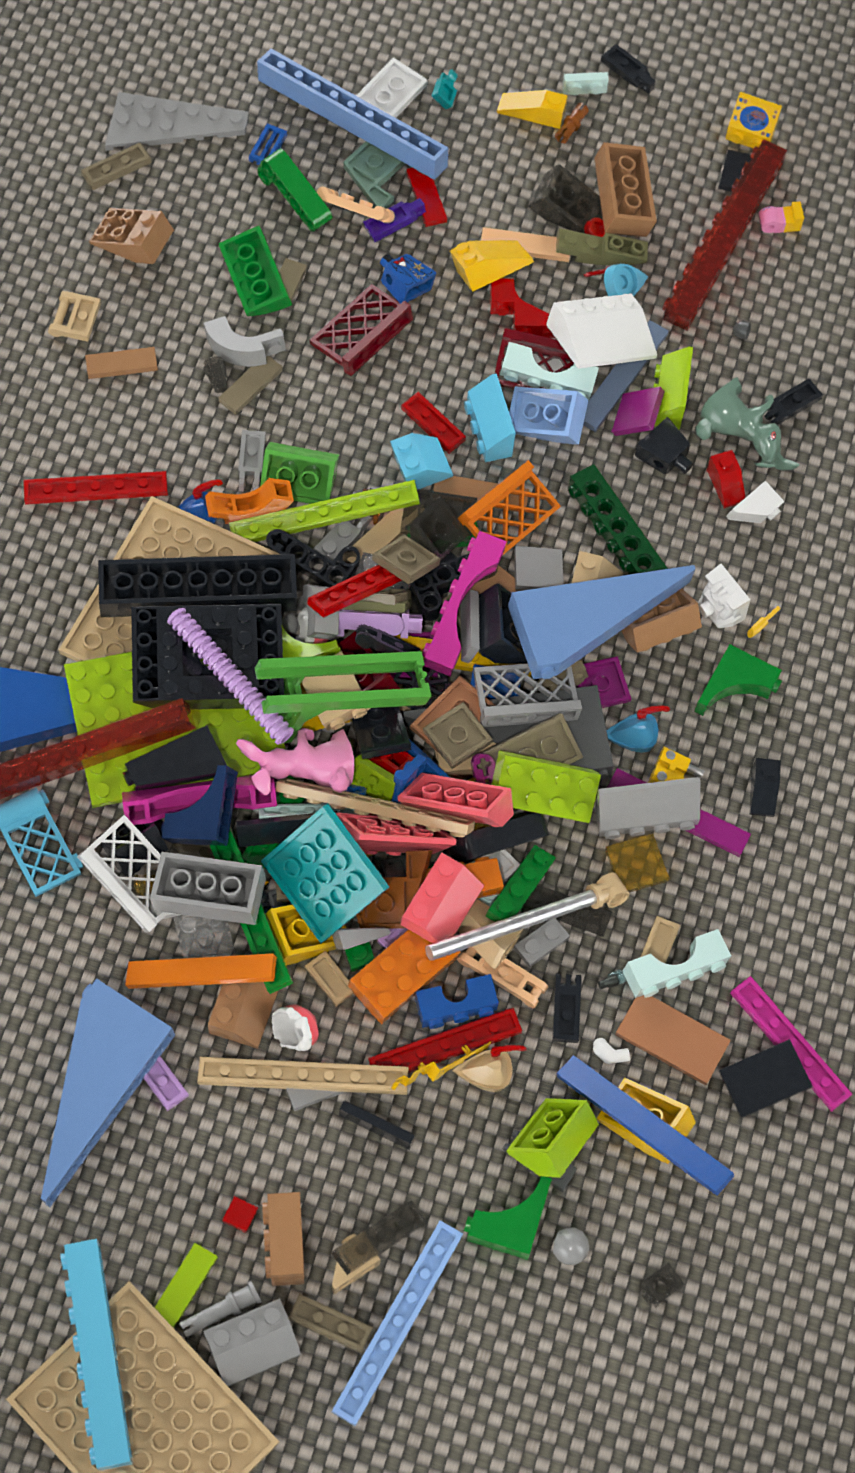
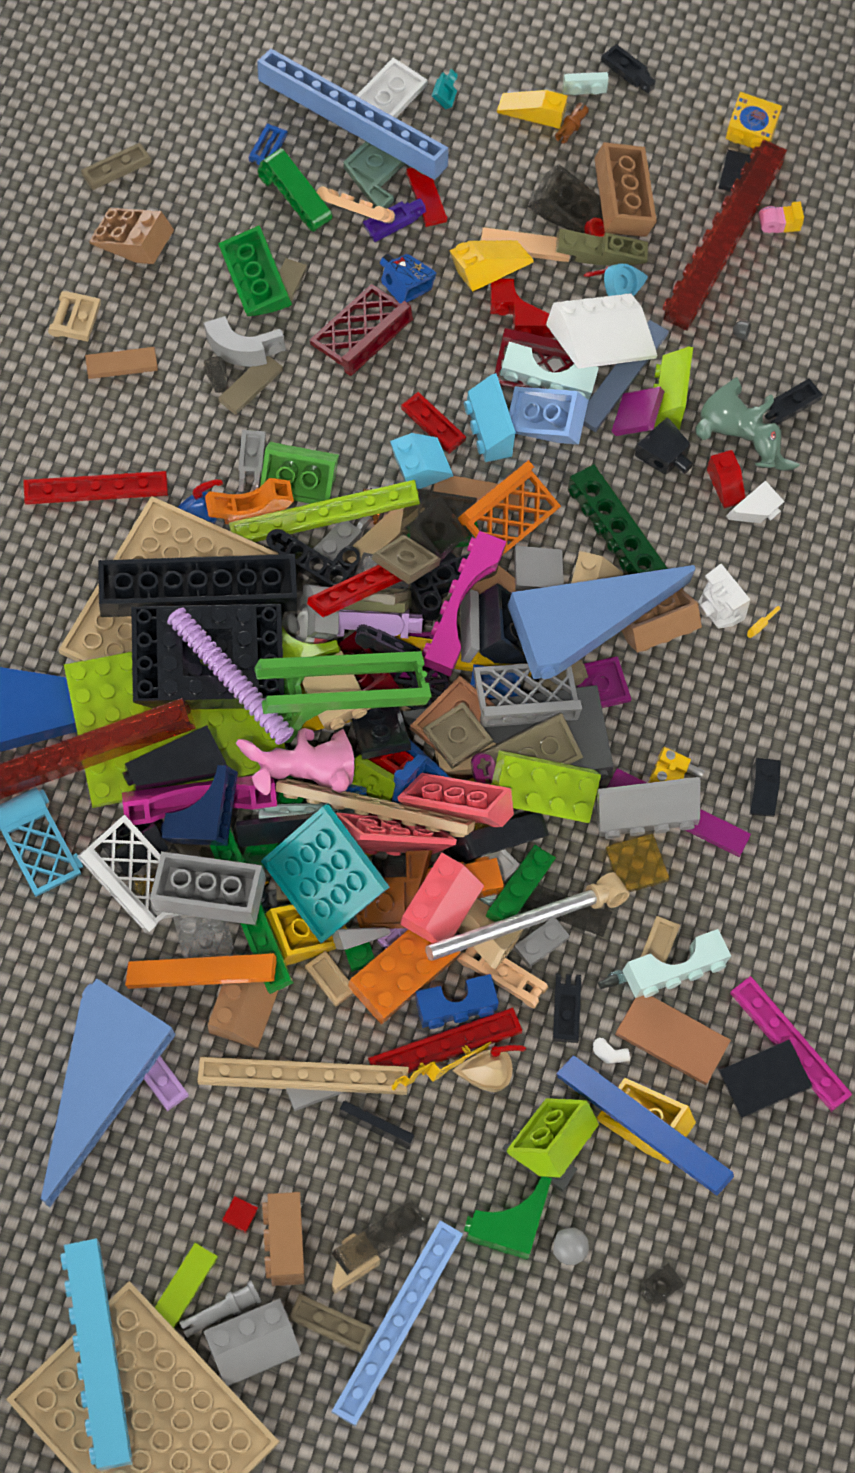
light grey wing [105,92,249,151] -> none
white hair [271,1004,319,1051] -> none
dark azure piece [607,706,670,753] -> none
green arch [694,644,782,716] -> none

